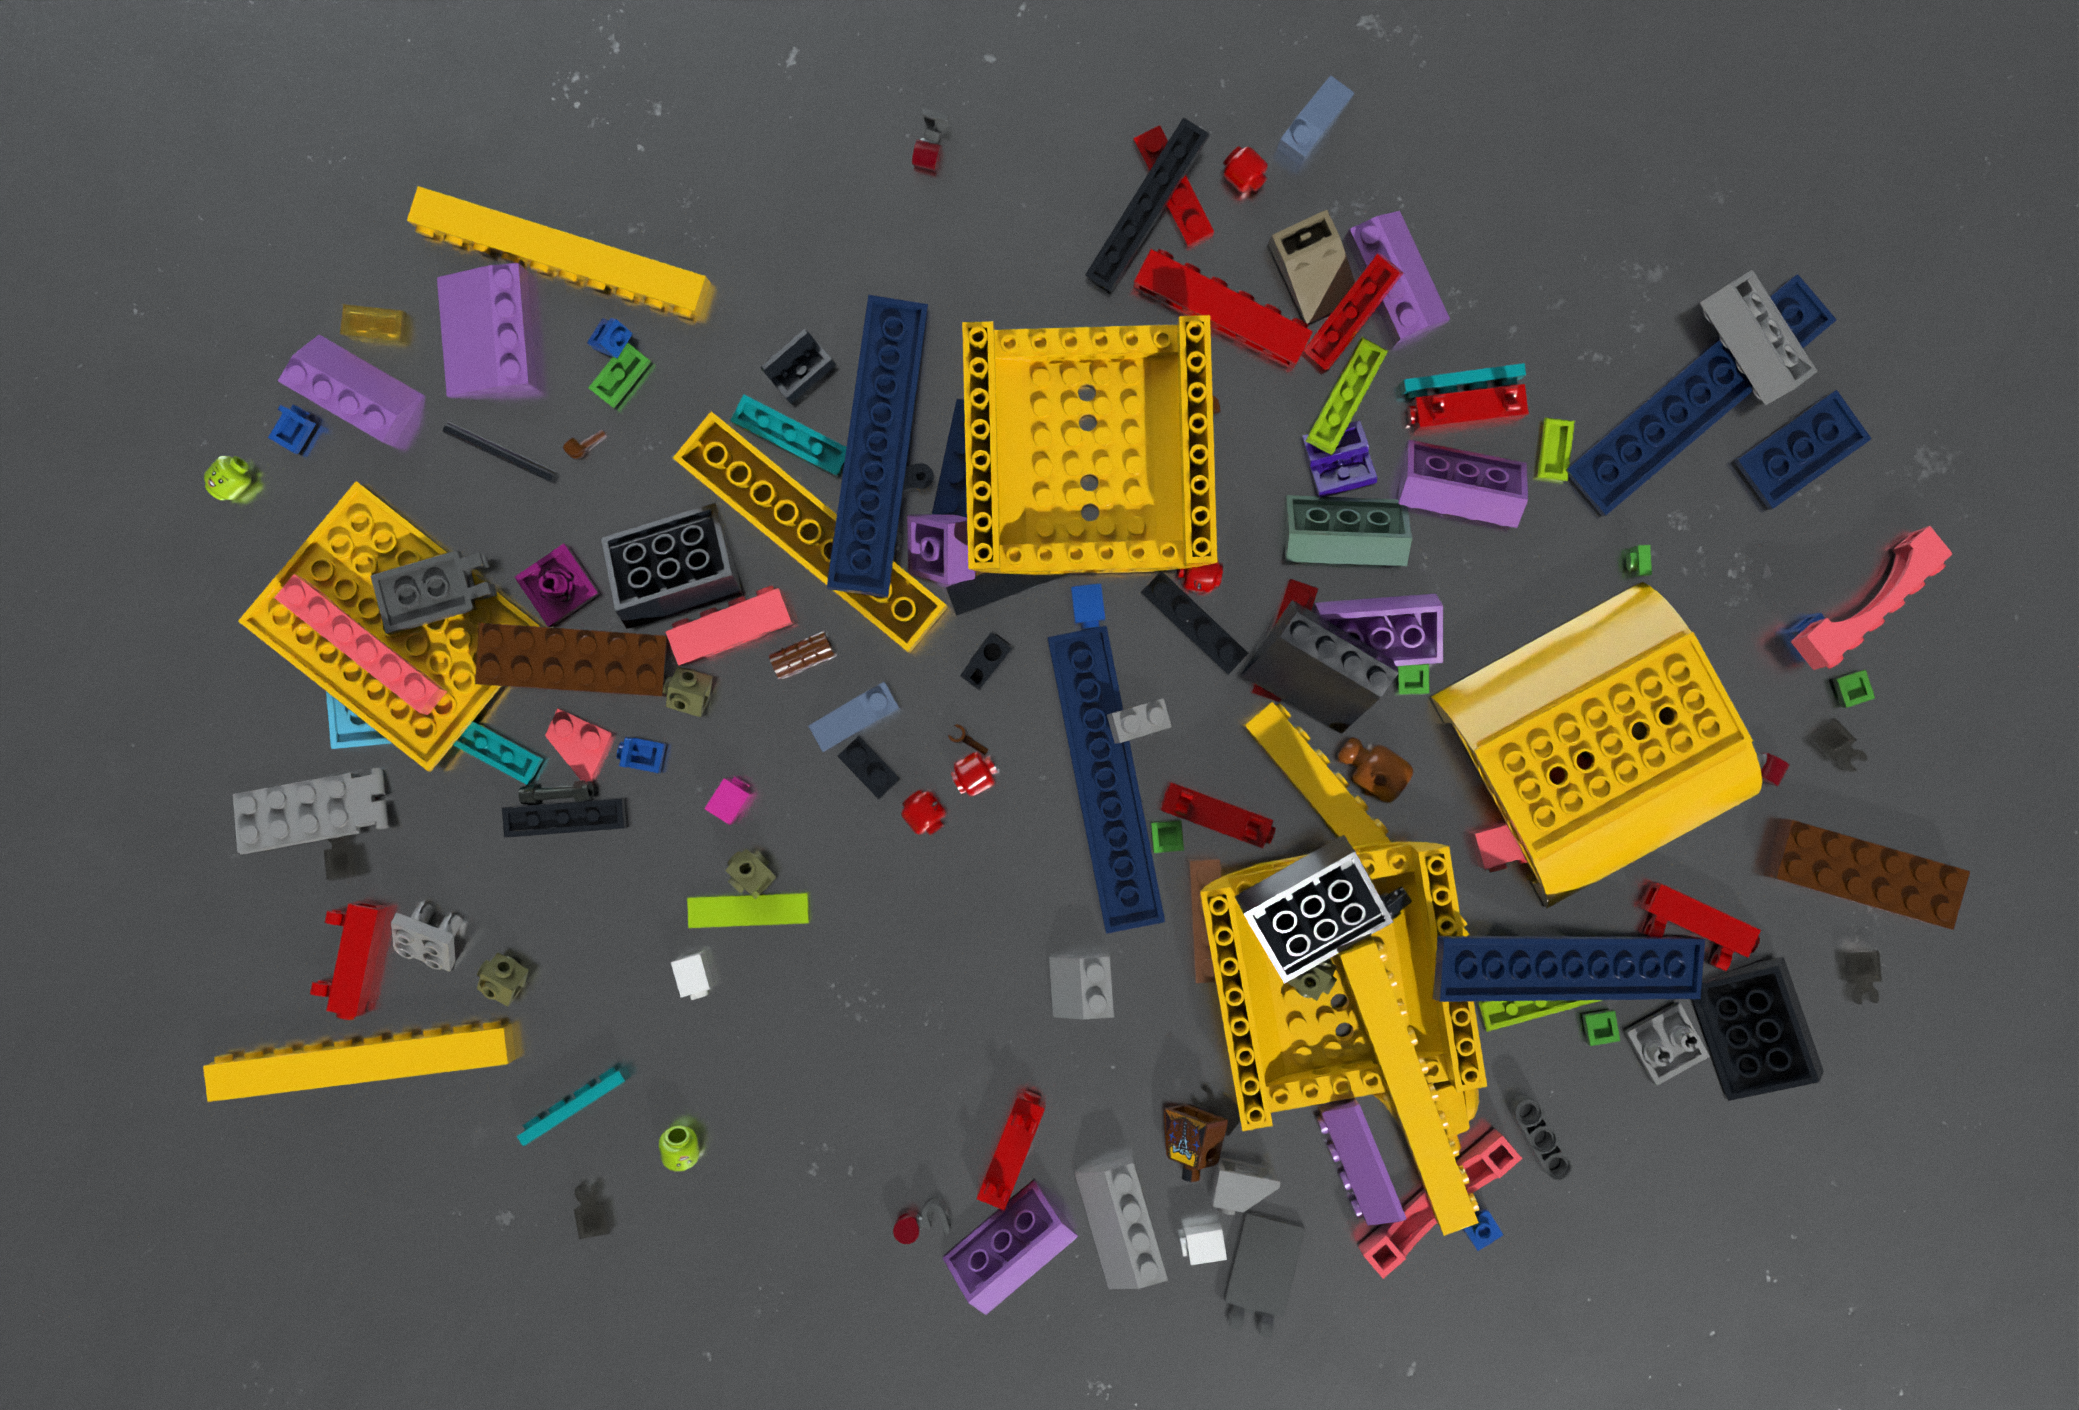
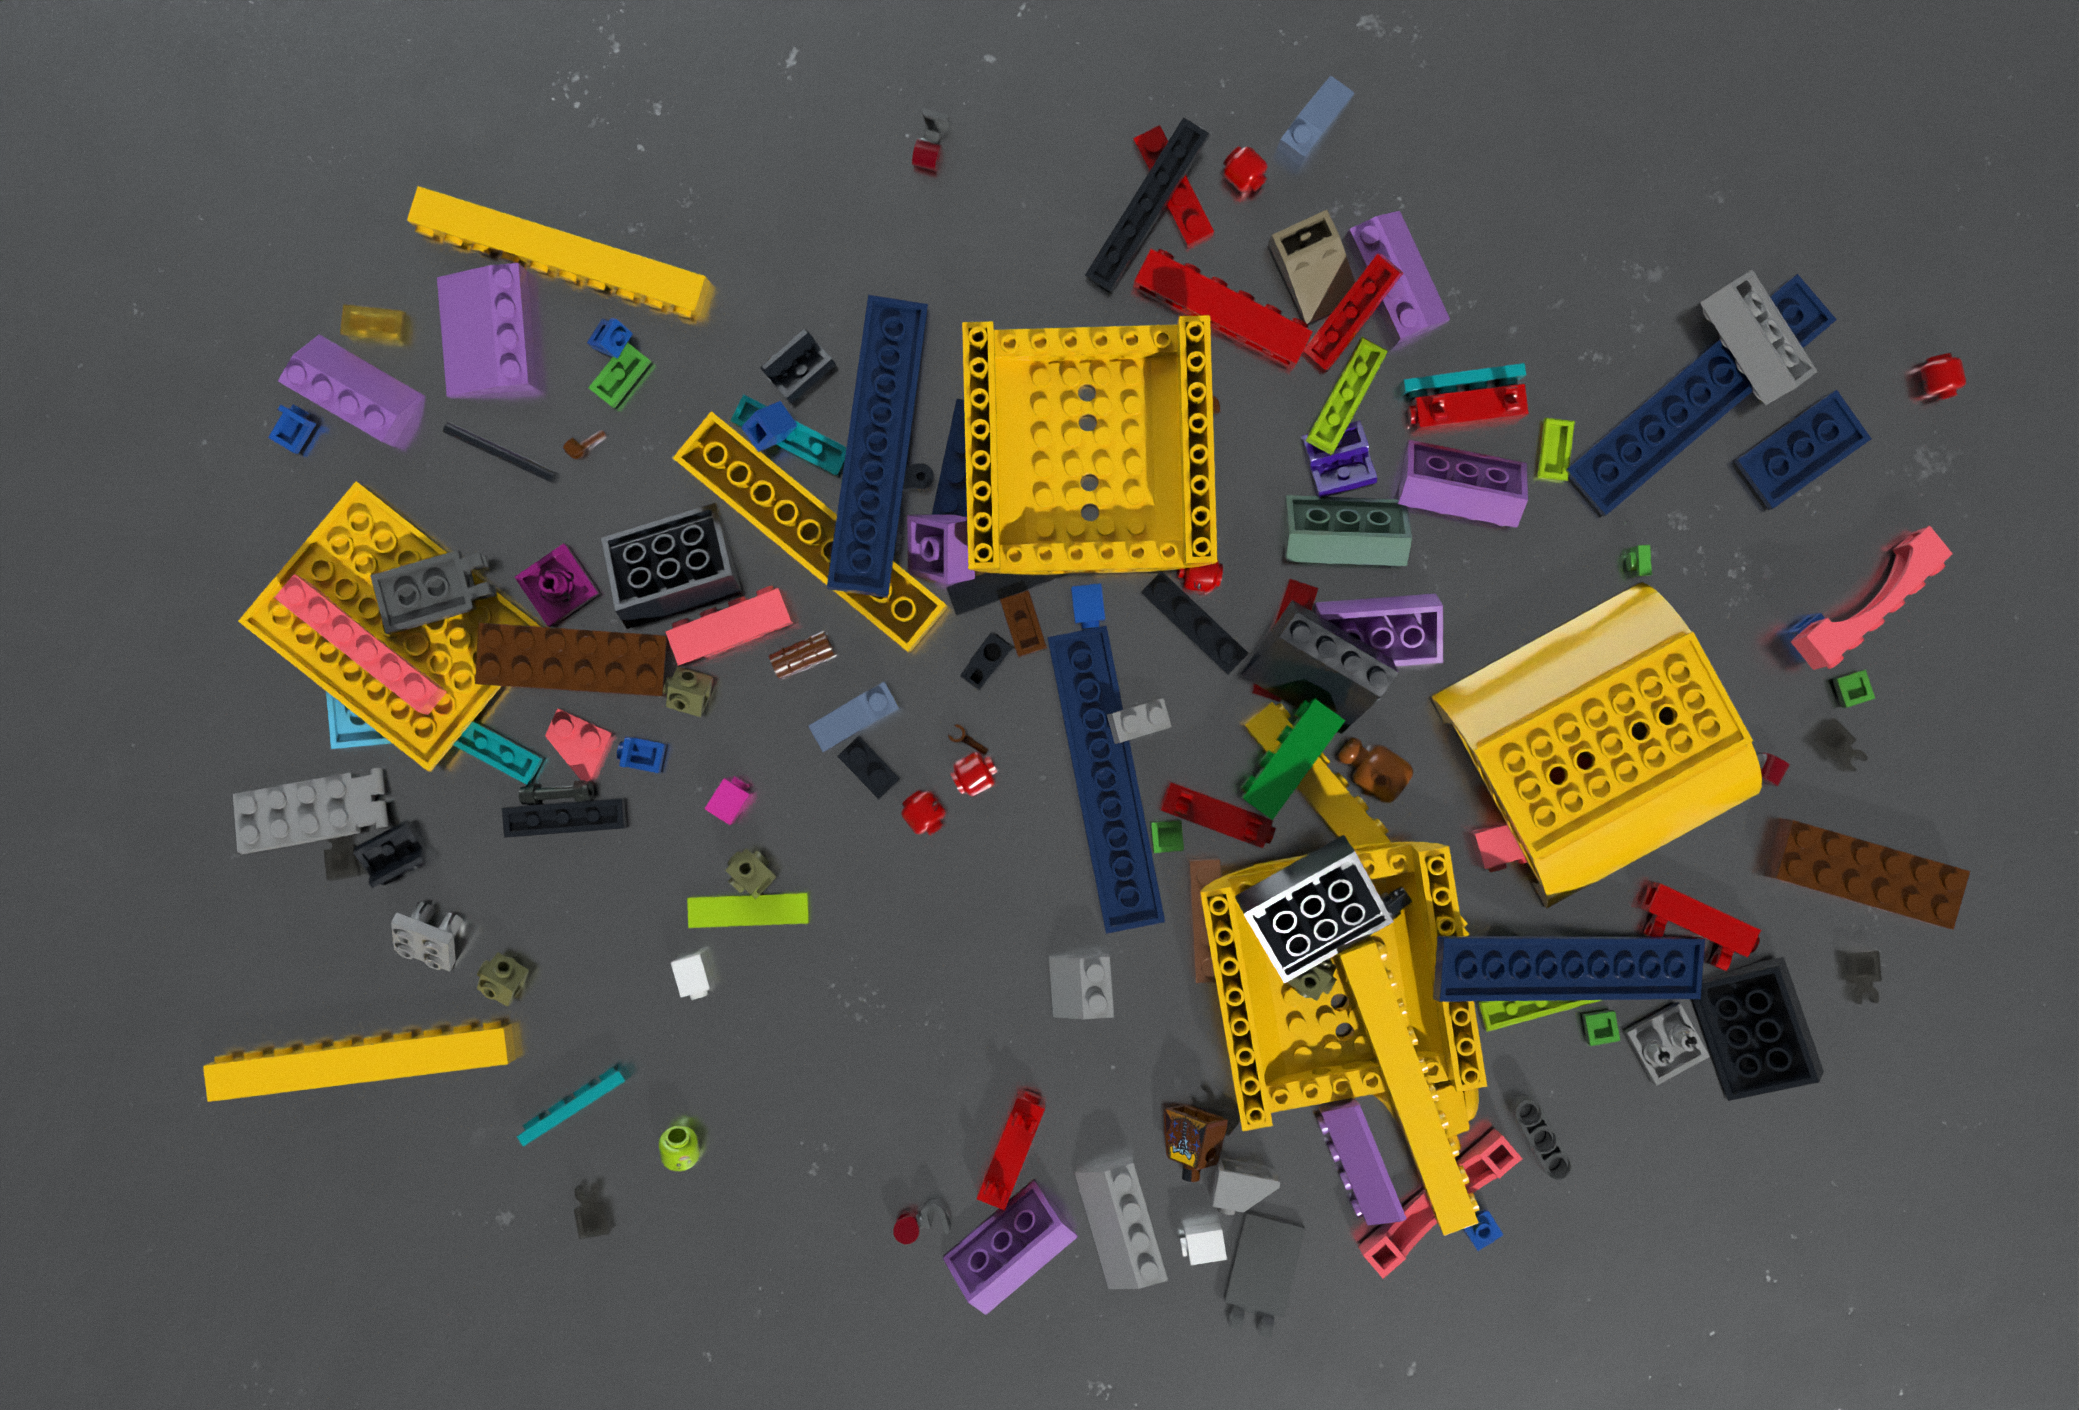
lime head [204,456,252,501] -> none
red brick [310,901,388,1020] -> none
bright green plate [1398,664,1429,694] -> none
none -> black bracket [353,820,427,888]
none -> blue brick [741,401,798,452]
none -> reddish brown plate [1000,590,1047,657]
none -> green brick [1240,699,1345,820]
none -> red head [1920,353,1966,400]

